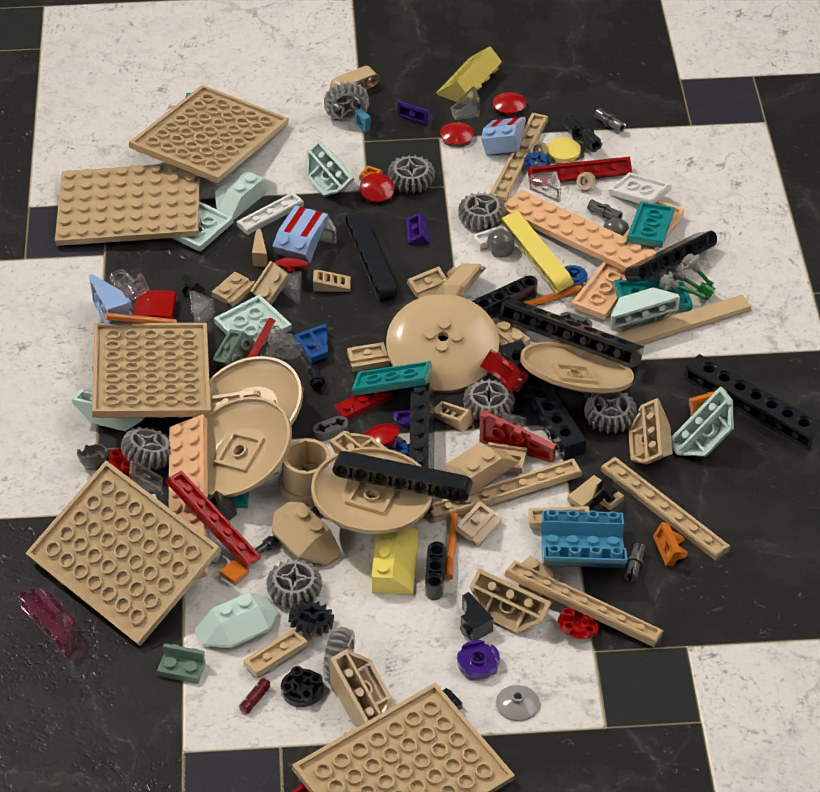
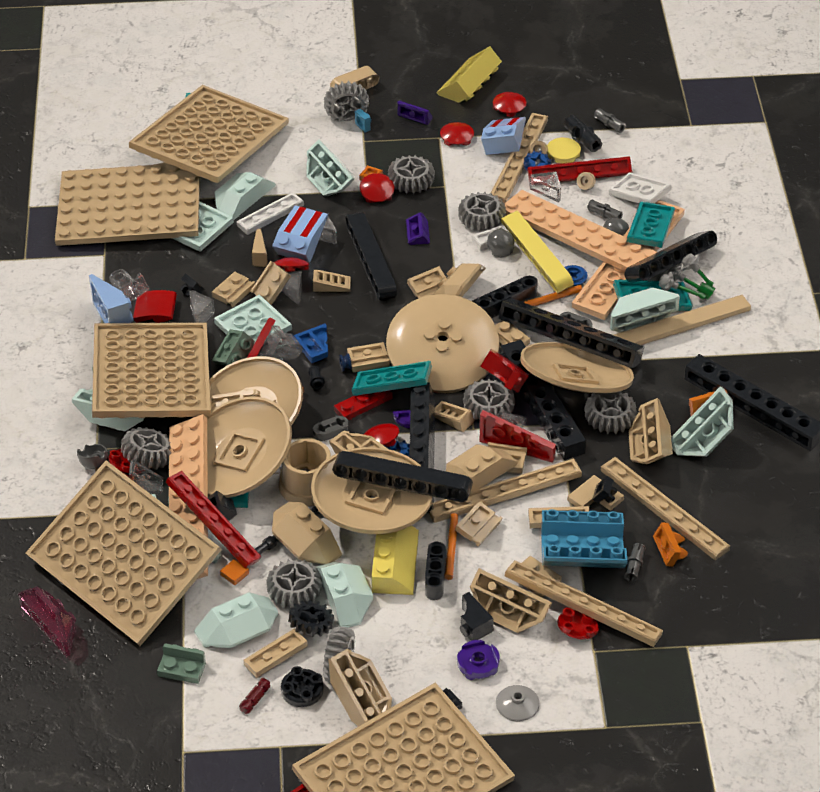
orange bar [104,312,177,323] -> none
clear slope [450,86,480,120] -> none
none -> light aqua wedge [317,562,373,628]
none -> dark blue bush [339,353,352,371]

